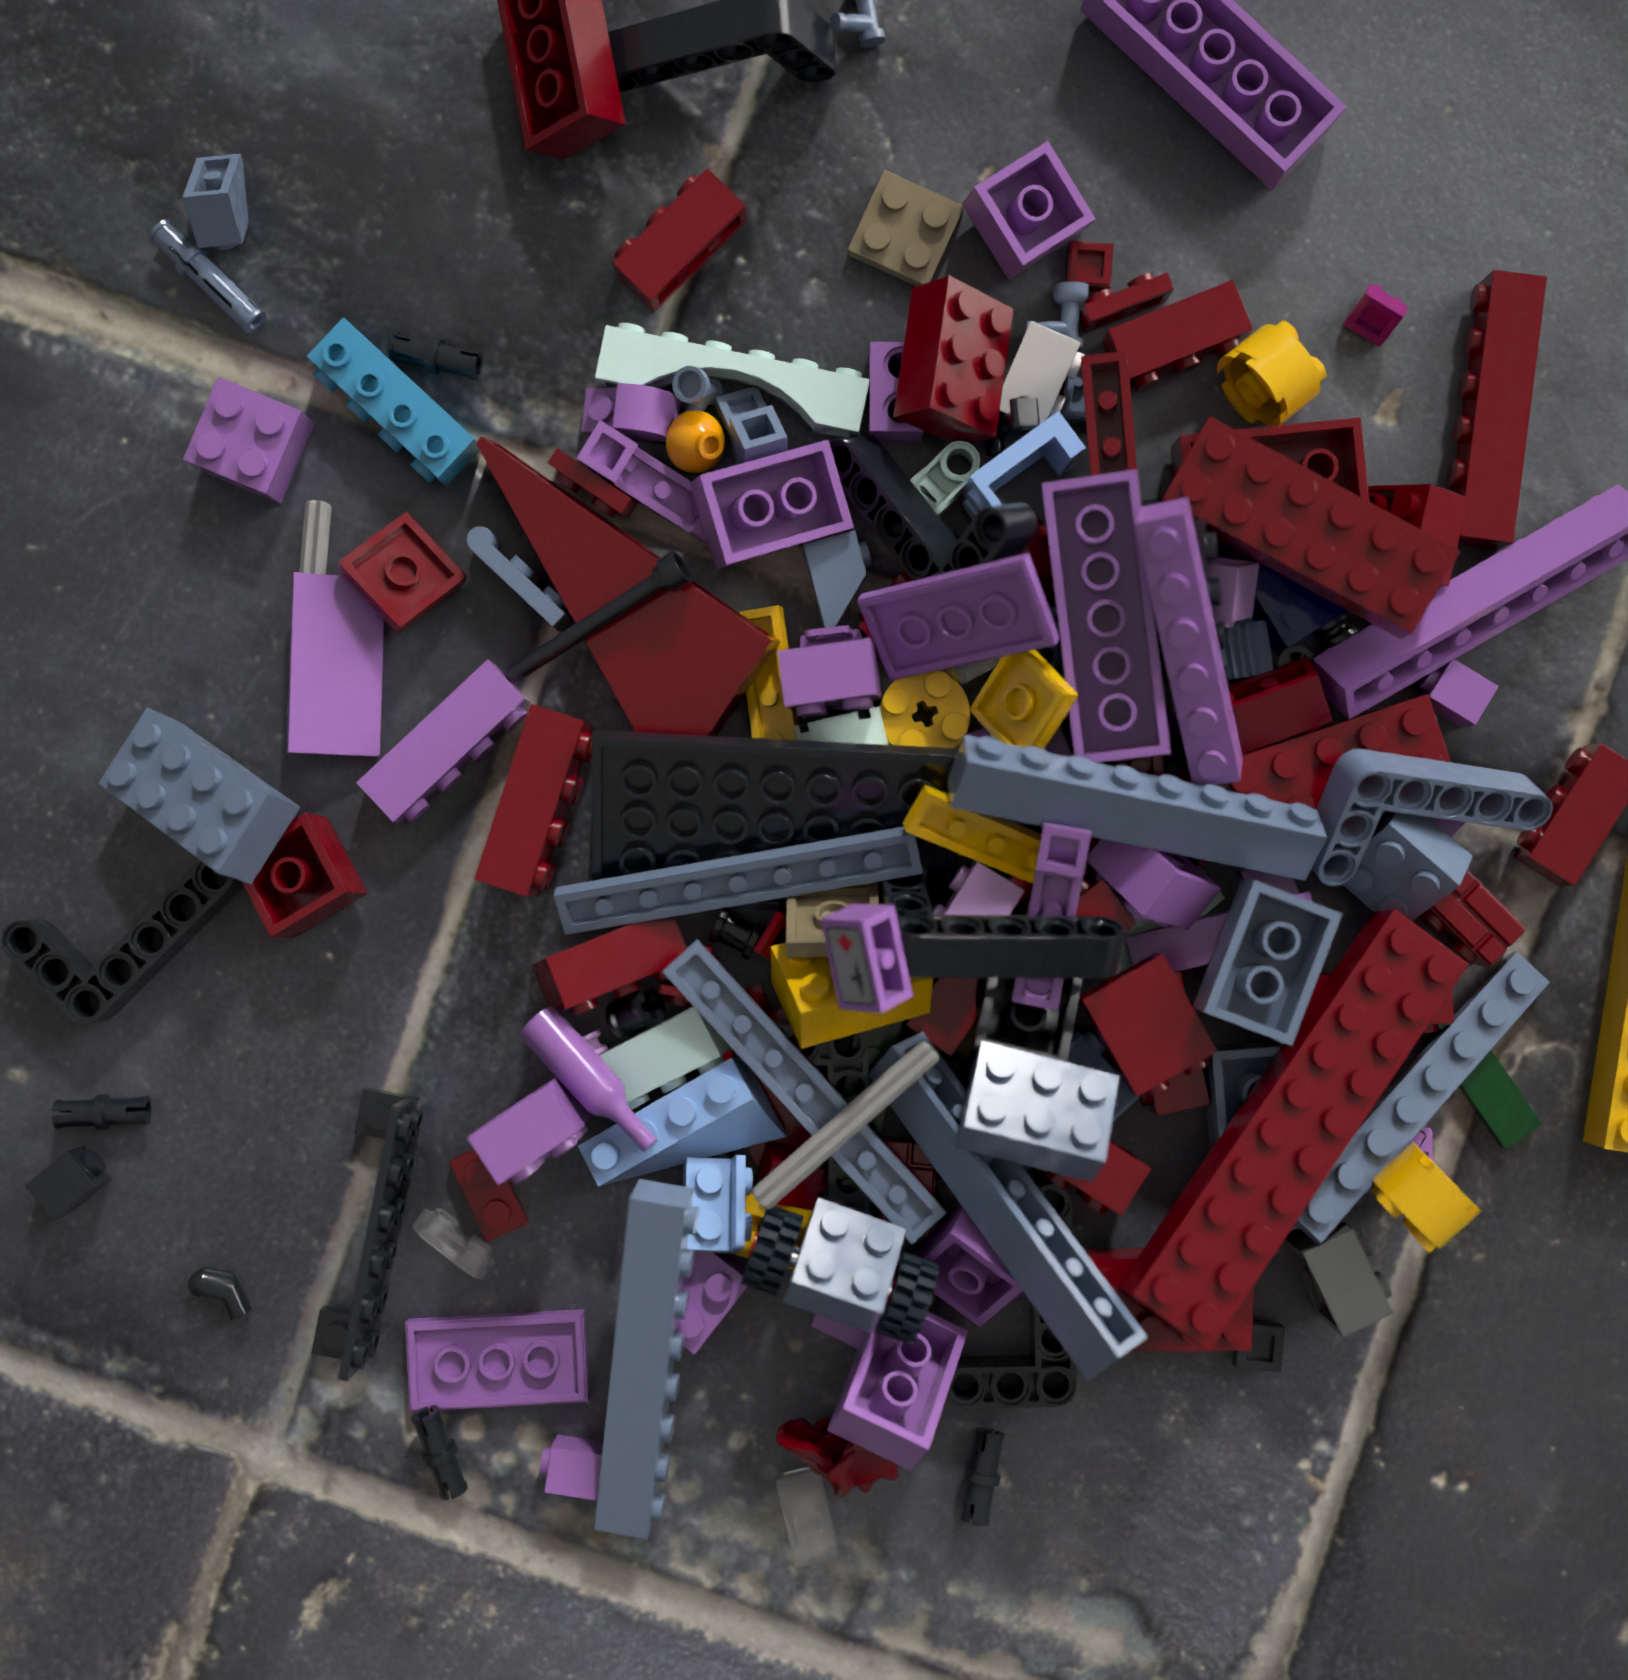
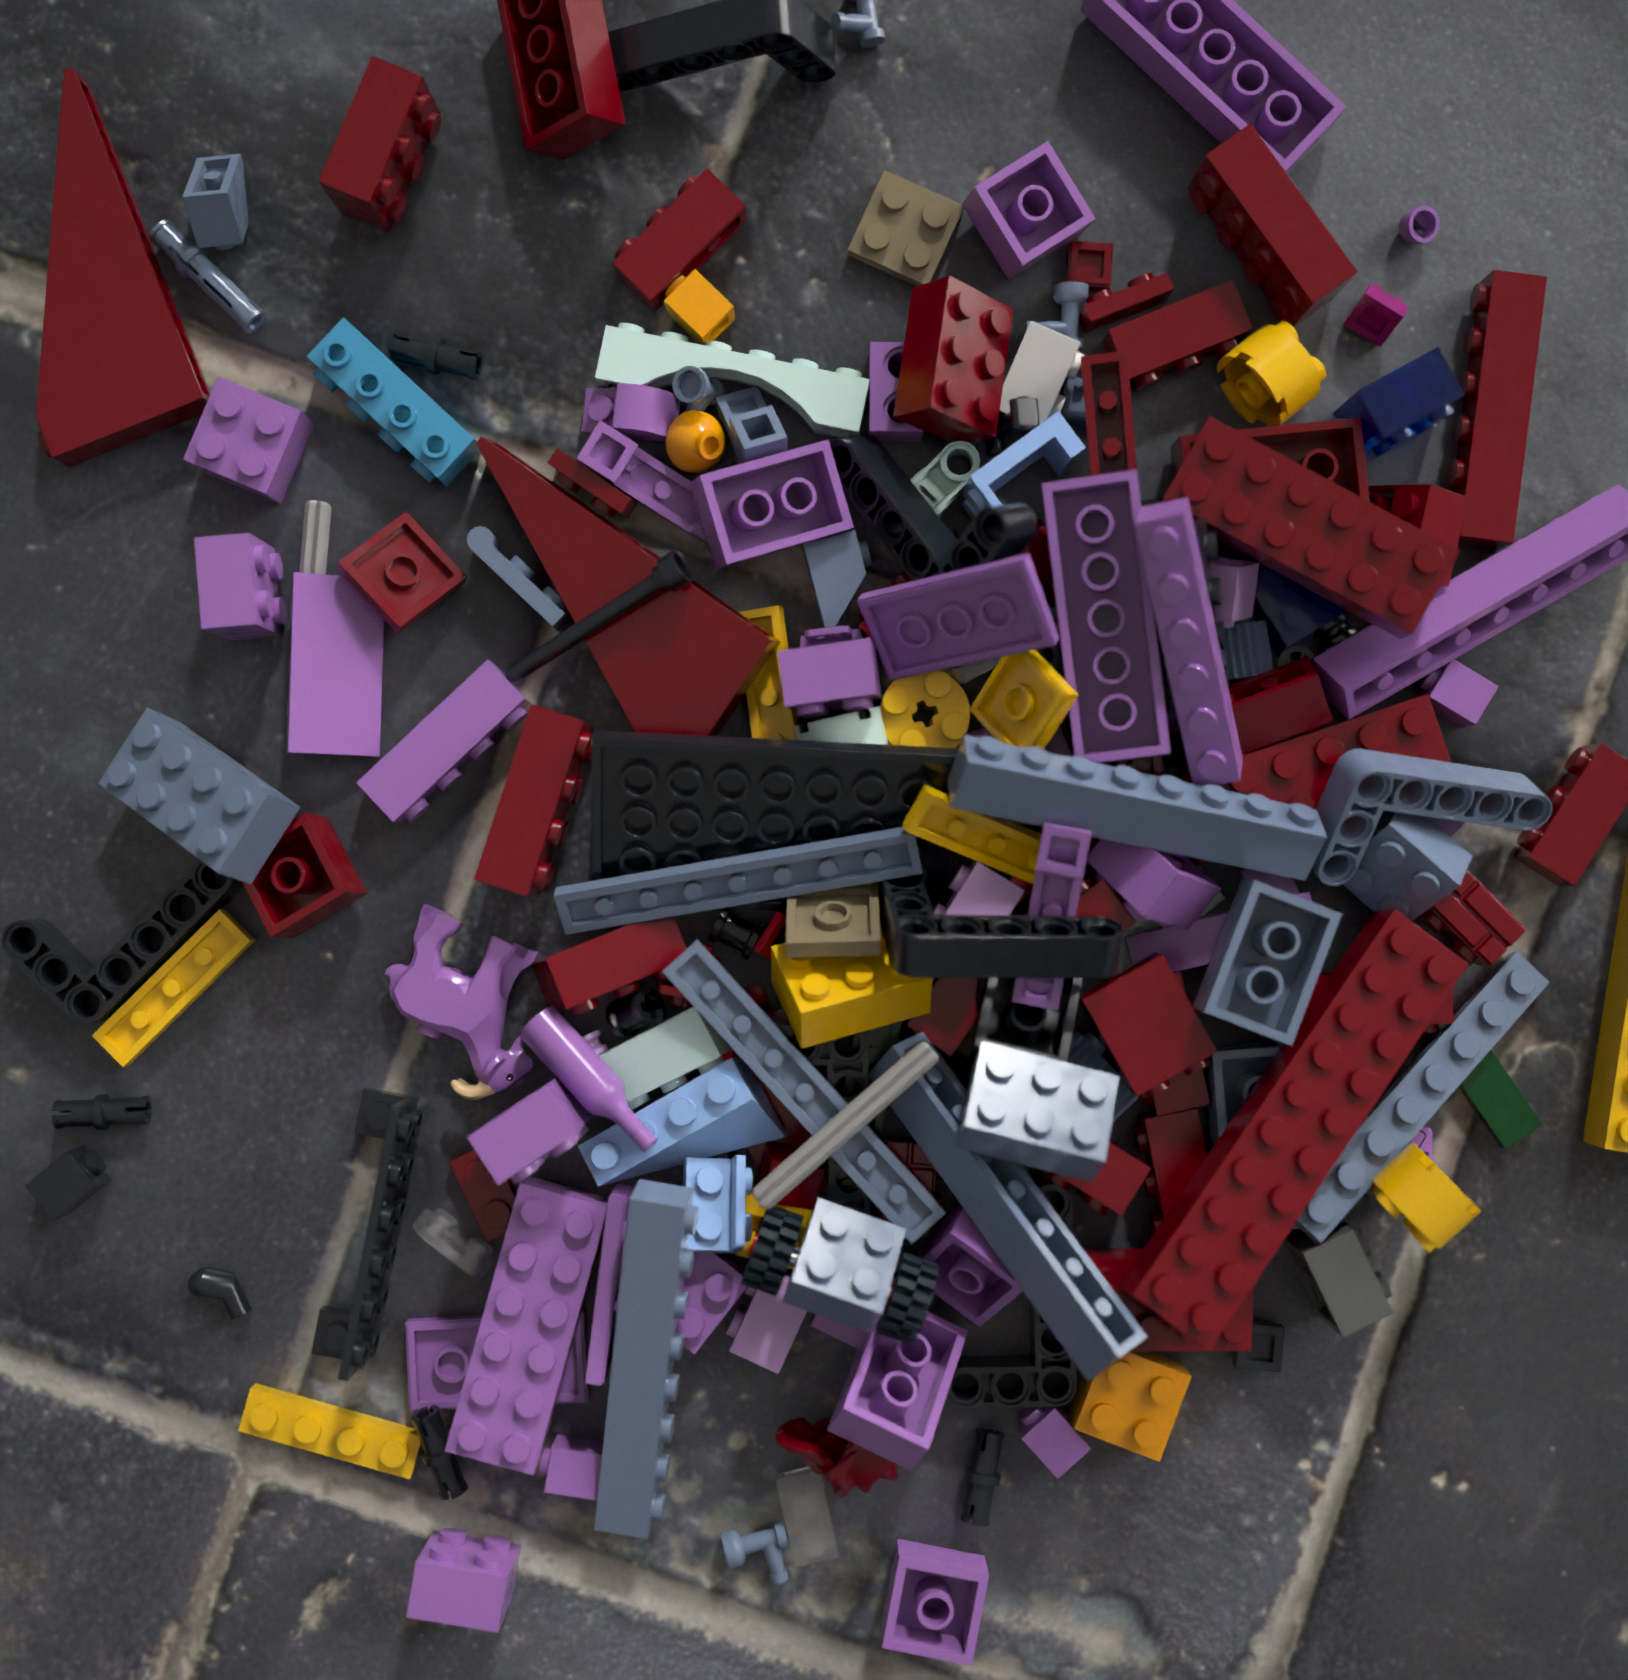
medium lavender brick [820,904,913,1013] -> none
none -> dark red slope [36,67,211,467]
none -> yellow plate [92,909,256,1067]
none -> medium lavender brick [194,533,287,641]
none -> yellow plate [238,1383,422,1479]
none -> dark red brick [318,56,441,233]
none -> medium lavender animal [385,904,539,1100]
none -> medium lavender brick [406,1528,521,1633]
none -> medium lavender brick [445,1176,608,1476]
none -> medium lavender tile [585,1184,634,1386]
none -> light orange brick [664,269,736,345]
none -> sand blue piece [721,1520,789,1584]
none -> lavender brick [726,1269,807,1374]
none -> medium lavender brick [880,1539,989,1666]
none -> medium lavender brick [1017,1406,1091,1479]
none -> light orange brick [1067,1352,1192,1462]
none -> dark red brick [1133,1108,1207,1234]
none -> dark red brick [1188,123,1358,327]
none -> clear blue brick [1333,347,1465,458]
none -> medium lavender hinge [1398,206,1440,244]

